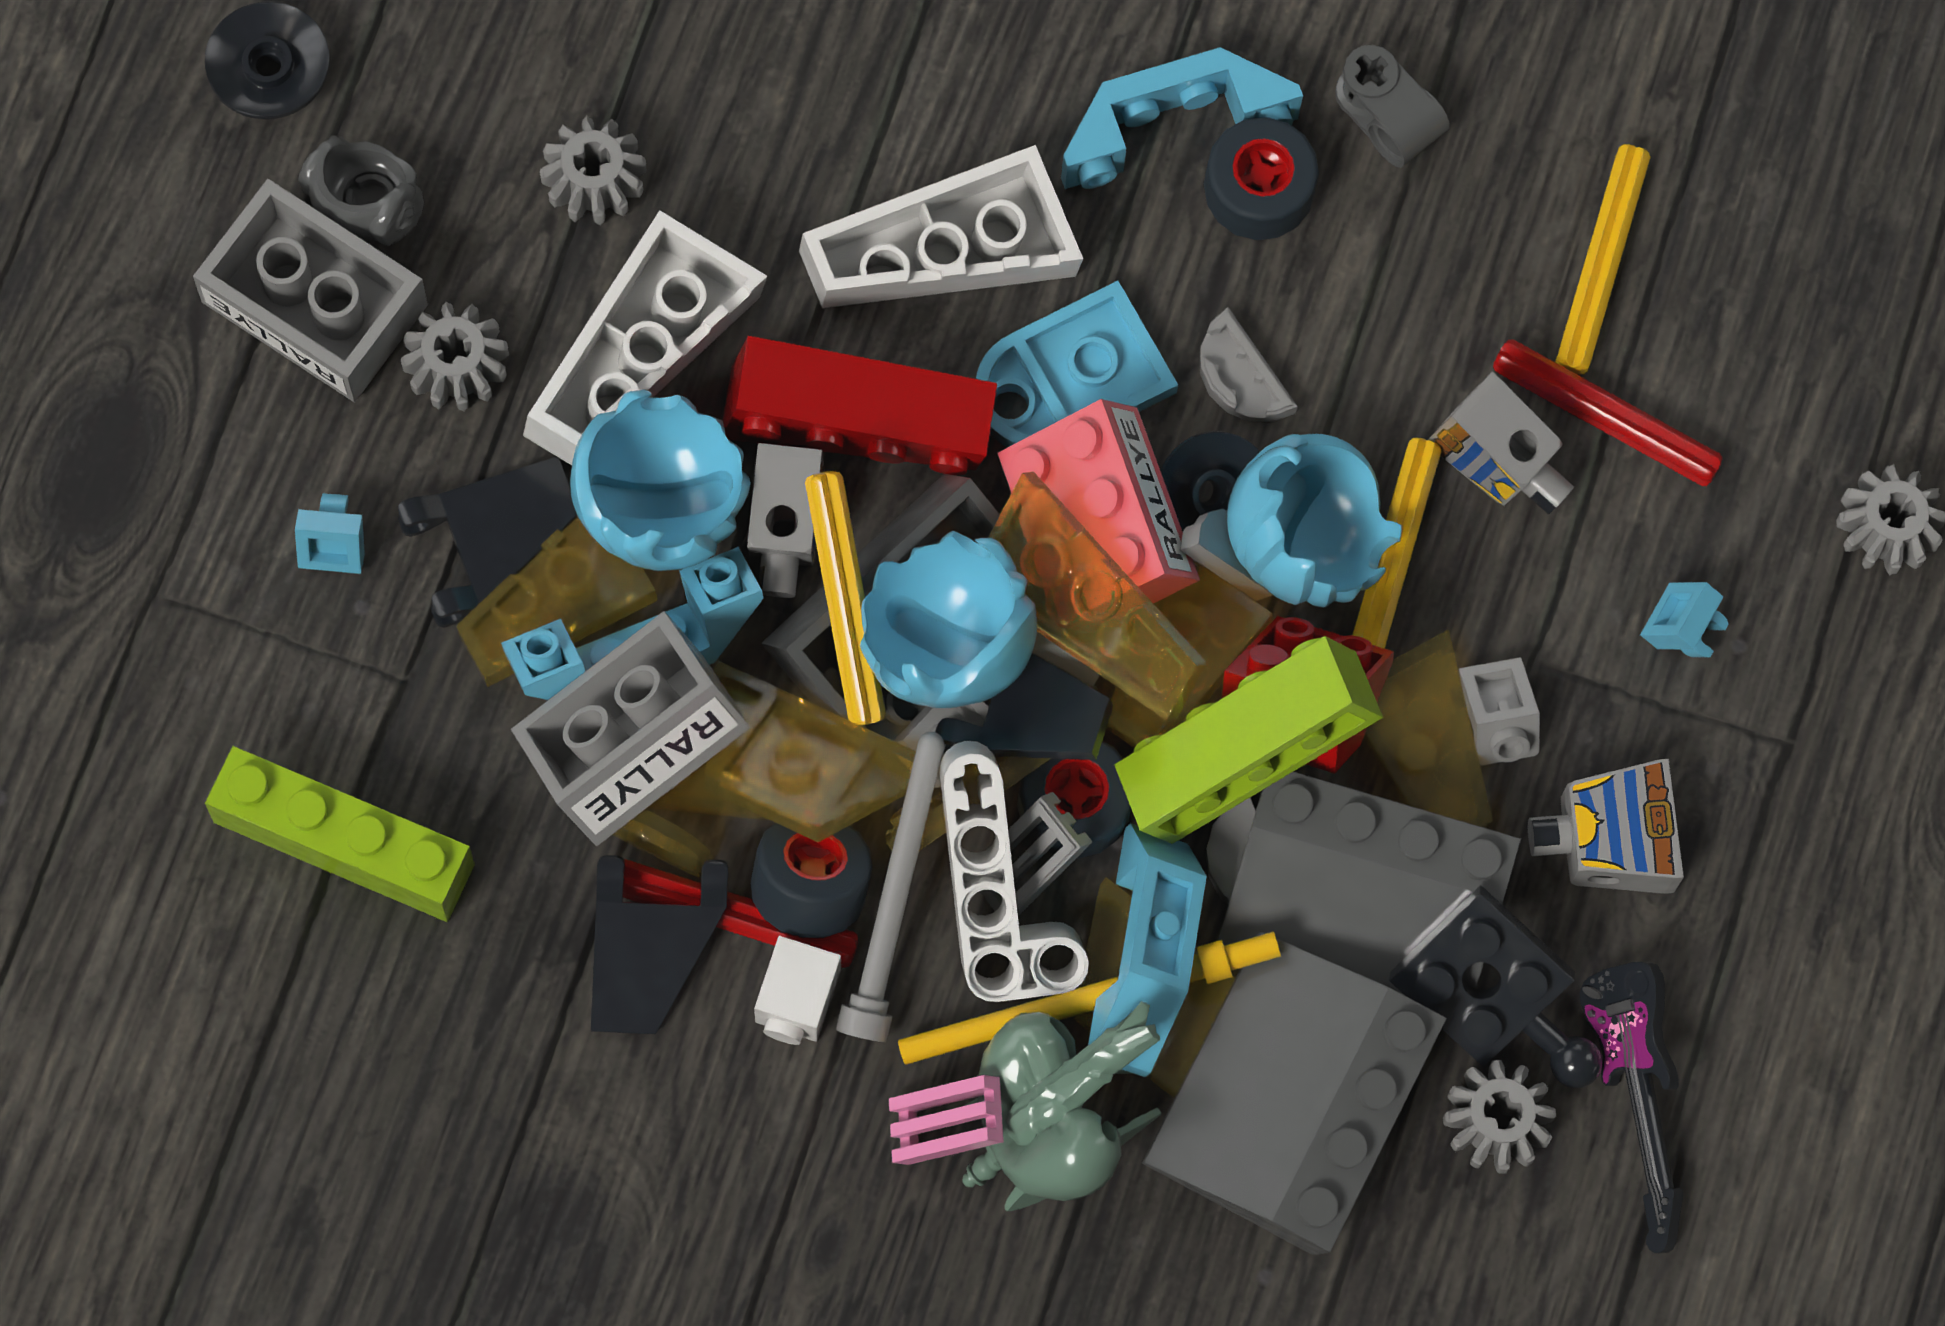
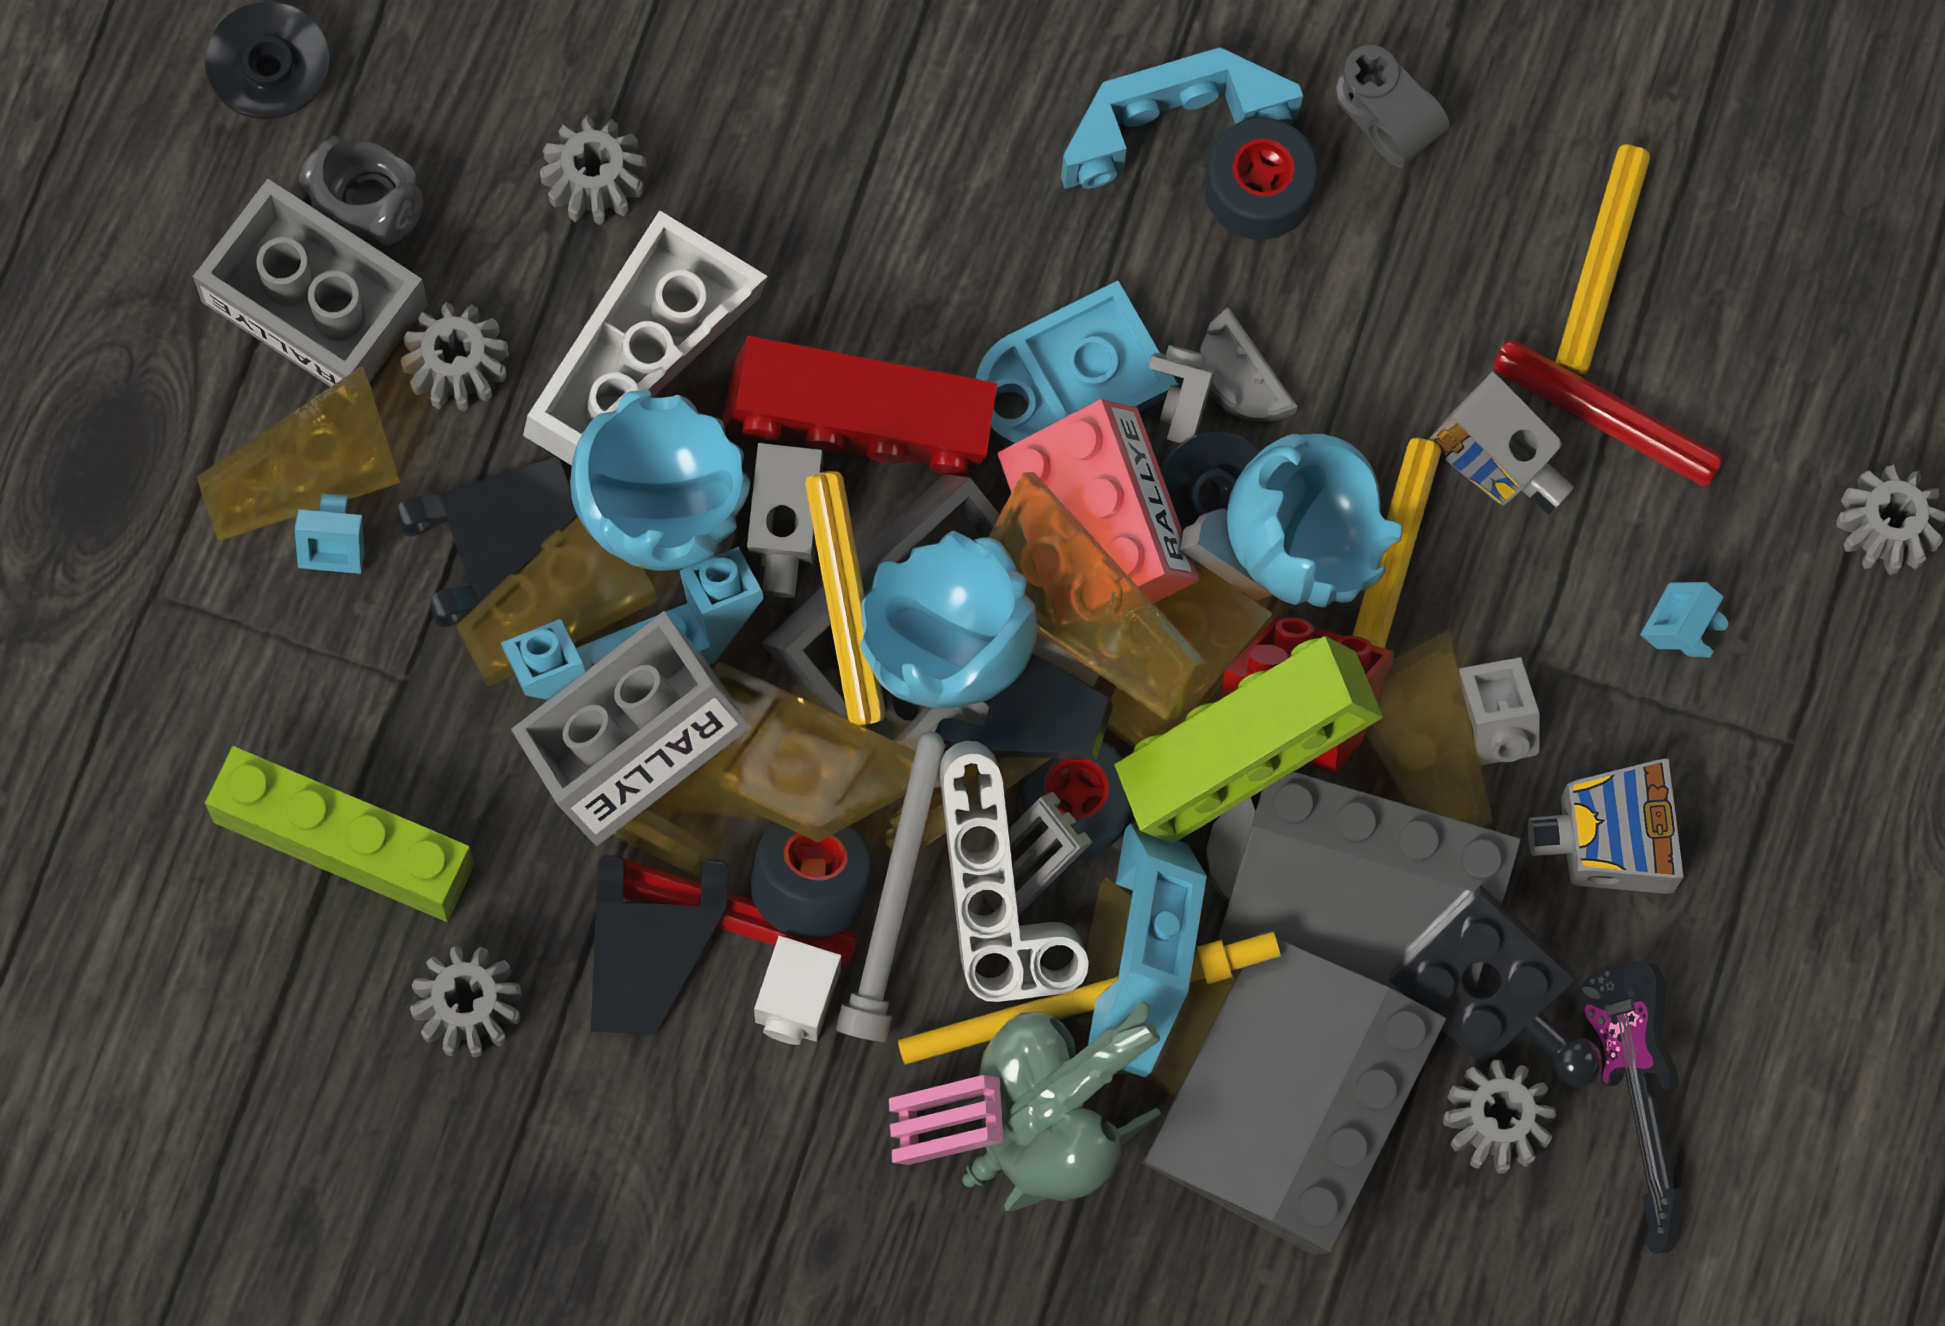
white wedge [799,145,1083,308] -> none
none -> clear yellow wing [197,366,400,541]
none -> light grey gear [410,946,522,1057]
none -> light grey bracket [1148,345,1216,443]

